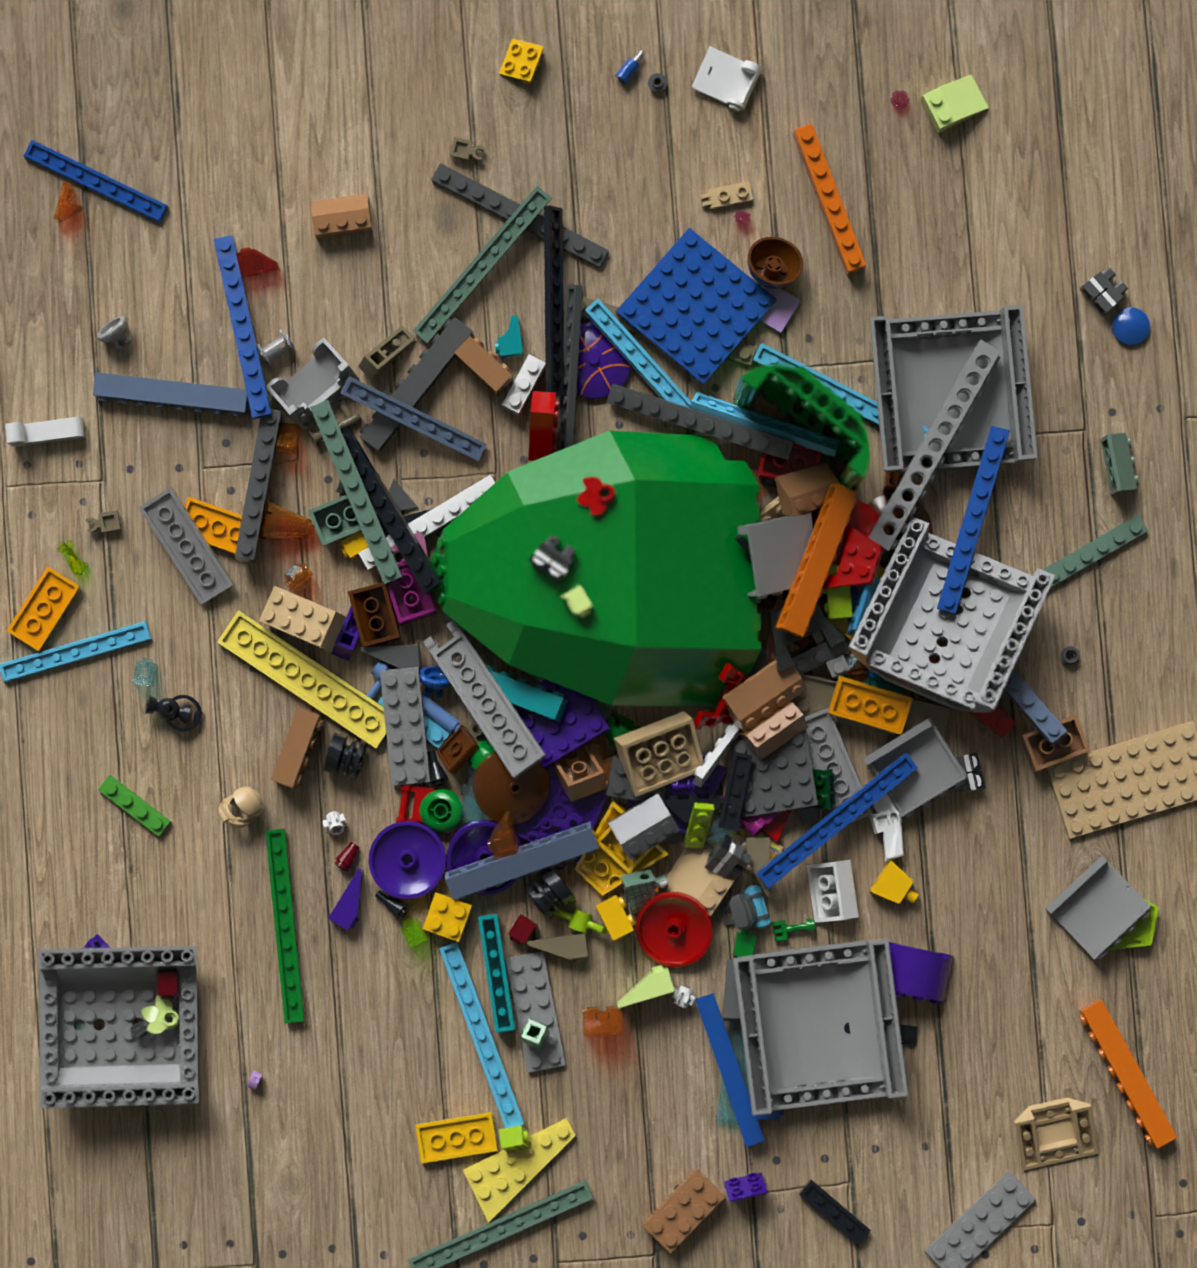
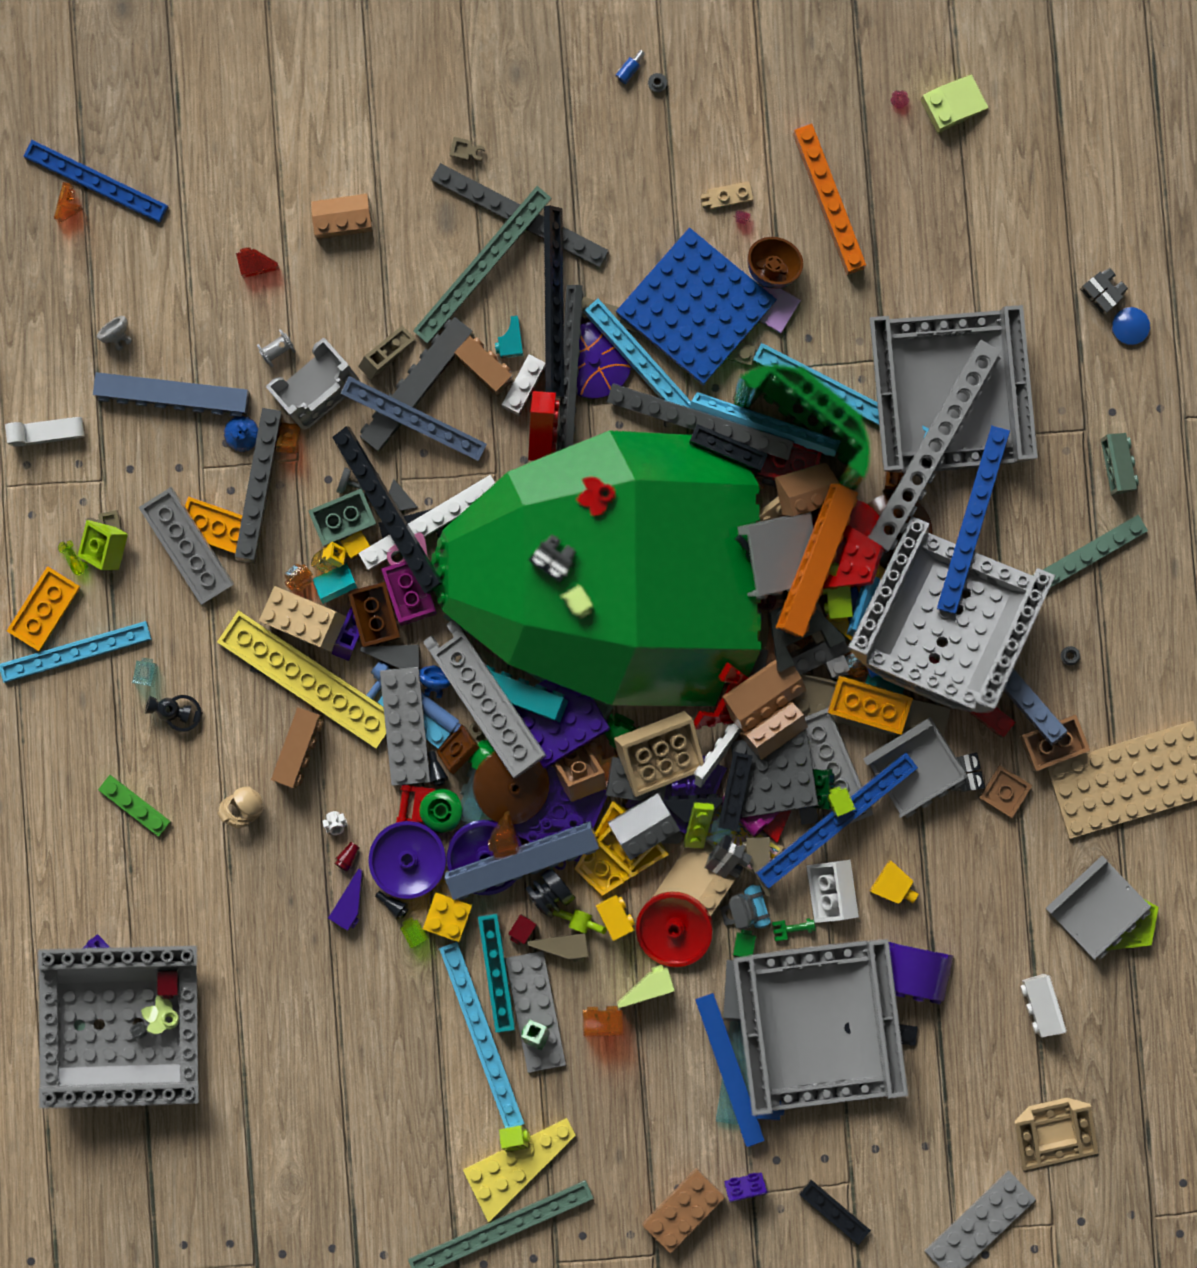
blue plate [214,235,272,420] -> none
lavender axle [247,1071,263,1090] -> none
clear orange cone [260,501,315,540] -> none
green plate [265,828,305,1023] -> none
dark tan piece [308,401,362,449] -> none
sand green plate [310,400,402,584] -> none
black wheel [324,733,367,780] -> none
yellow plate [415,1112,498,1164] -> none
yellow hinge [499,39,544,85] -> none
sand green torso [620,869,668,914] -> none
white gear [671,985,696,1009] -> none
white door [691,46,762,112] -> none
white plate [869,793,904,862] -> none
orange brick [1079,999,1178,1149] -> none
none -> lime slope [78,520,128,570]
none -> blue hair [224,416,258,452]
none -> leg [311,542,346,573]
none -> teal tile [312,563,357,604]
none -> black plate [689,424,768,473]
none -> lime brick [826,786,855,818]
none -> medium nougat plate [979,765,1032,818]
none -> white slope [1020,974,1067,1037]

